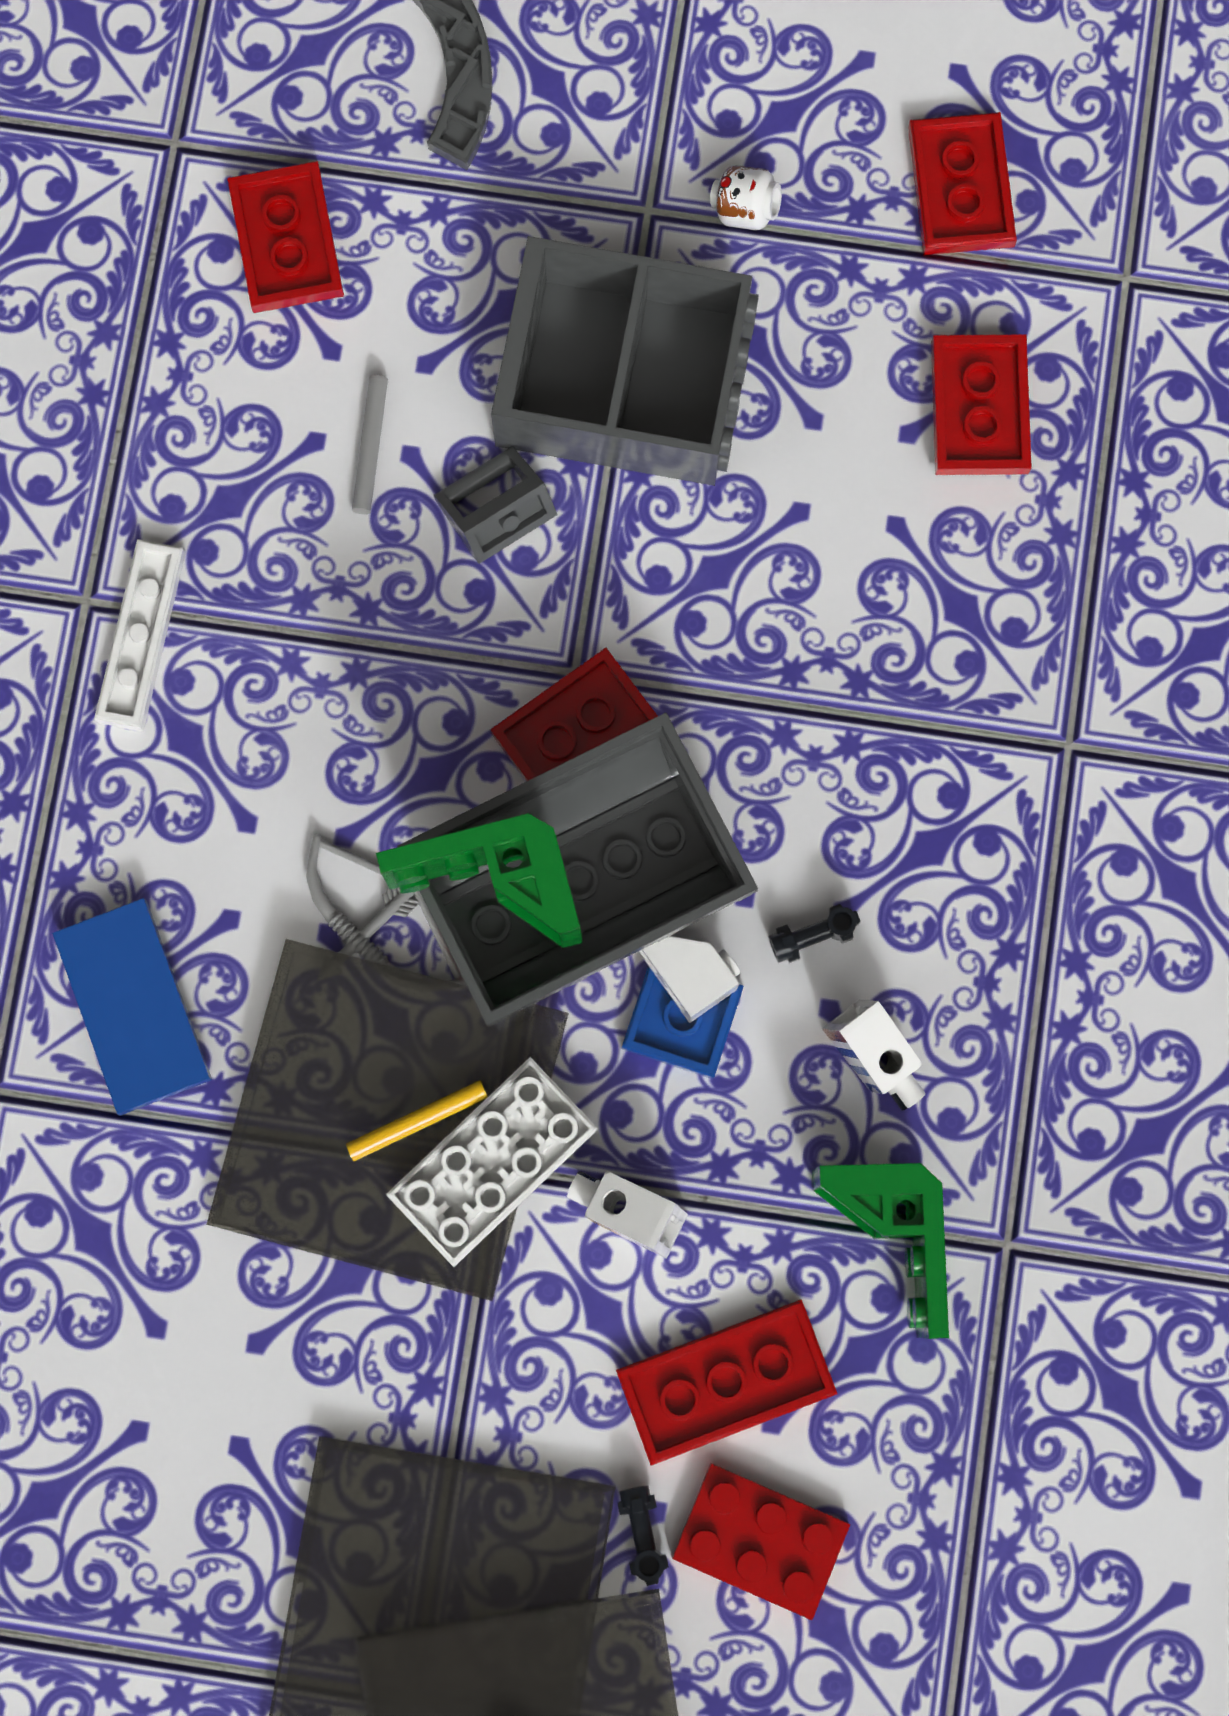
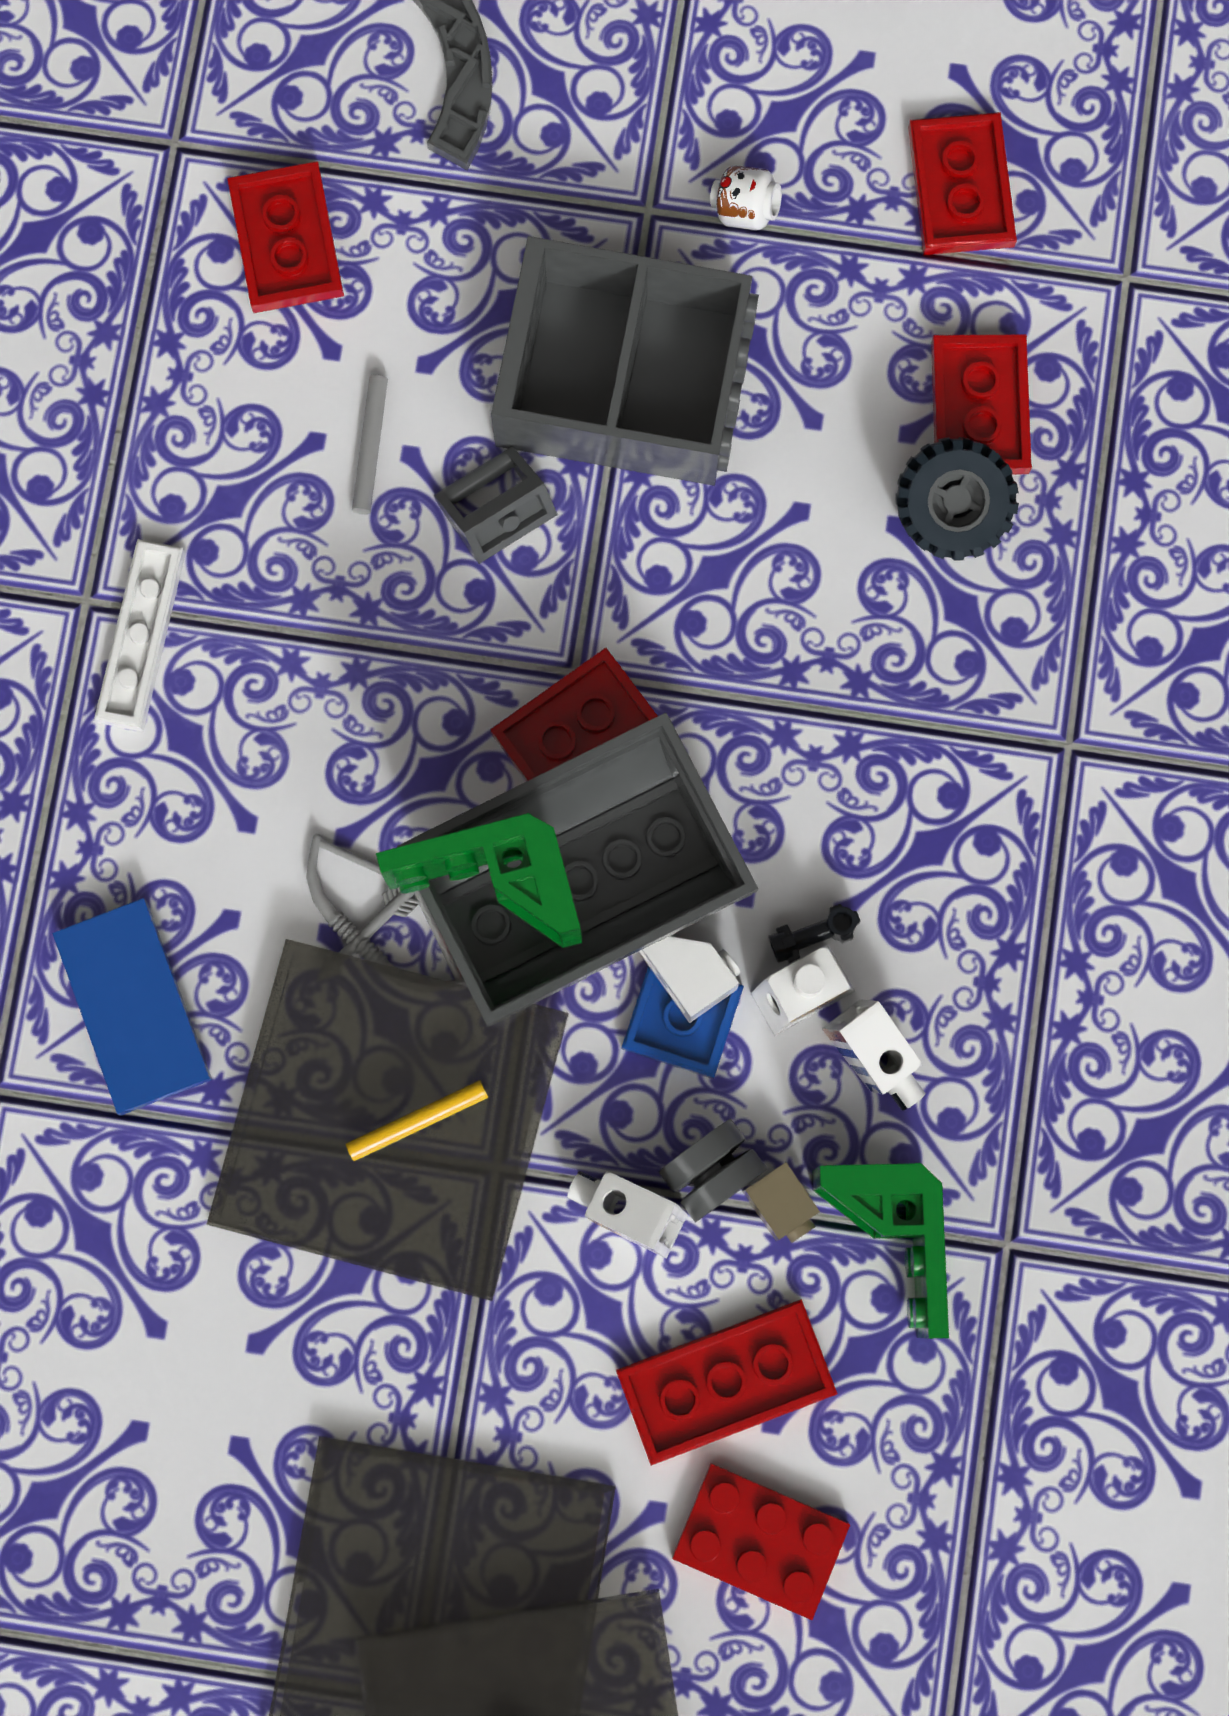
white tile [386,1057,598,1267] -> none
black bar [617,1485,669,1586] -> none
none -> dark grey wheel [659,1119,768,1223]
none -> dark tan brick [743,1162,820,1243]
none -> white torso [751,945,855,1036]
none -> black wheel [895,437,1019,561]

